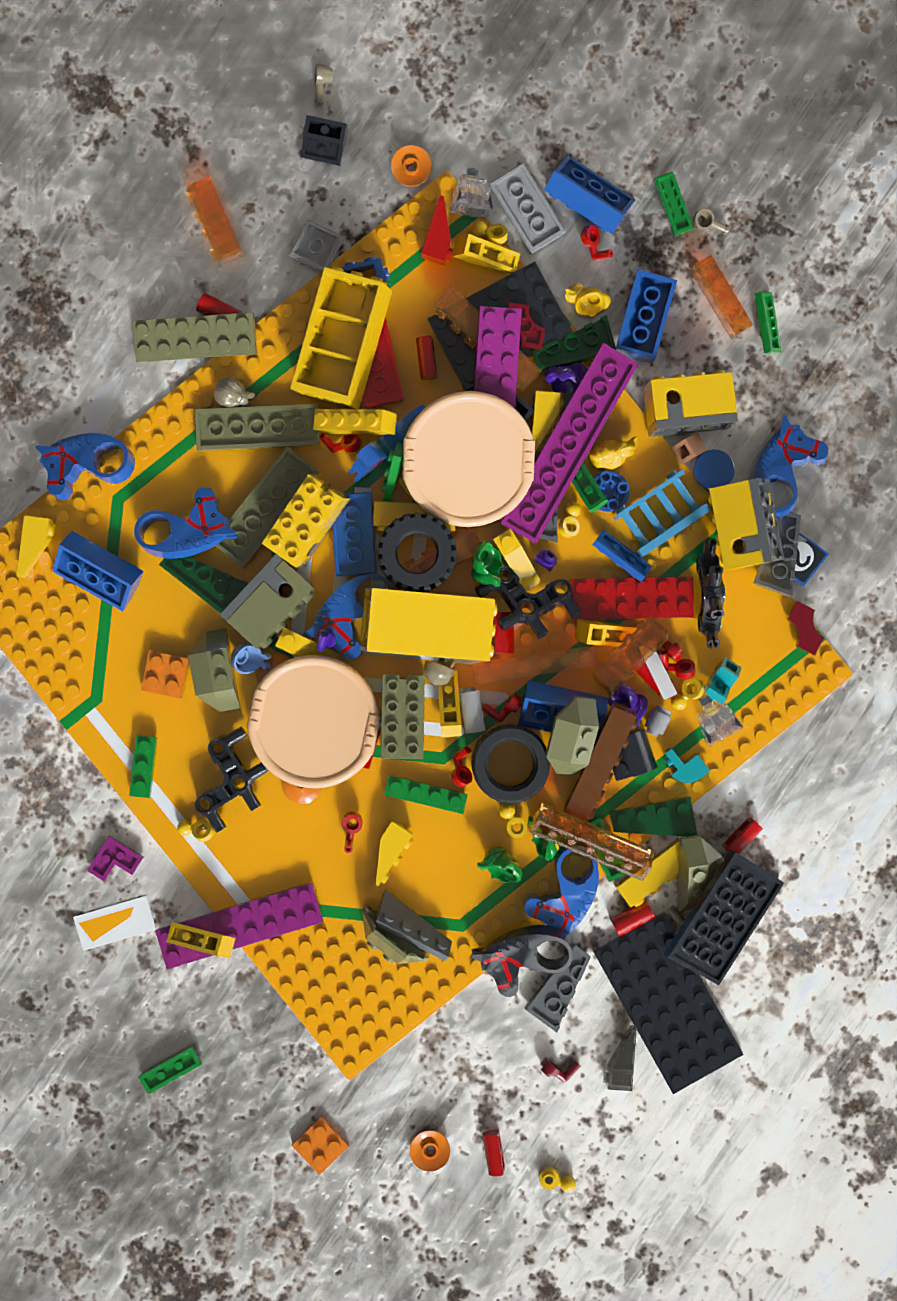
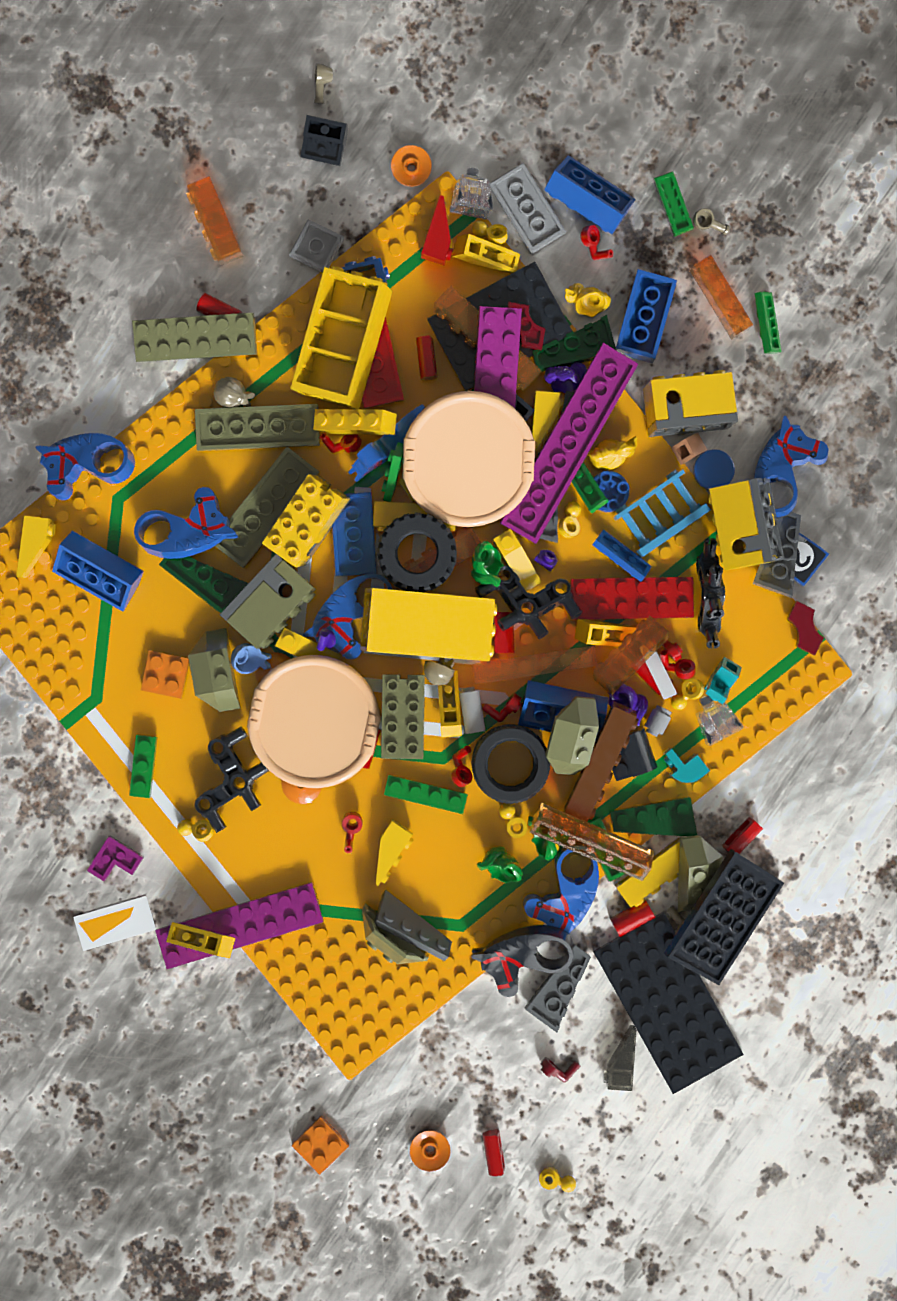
green plate [138,1045,202,1095] -> none

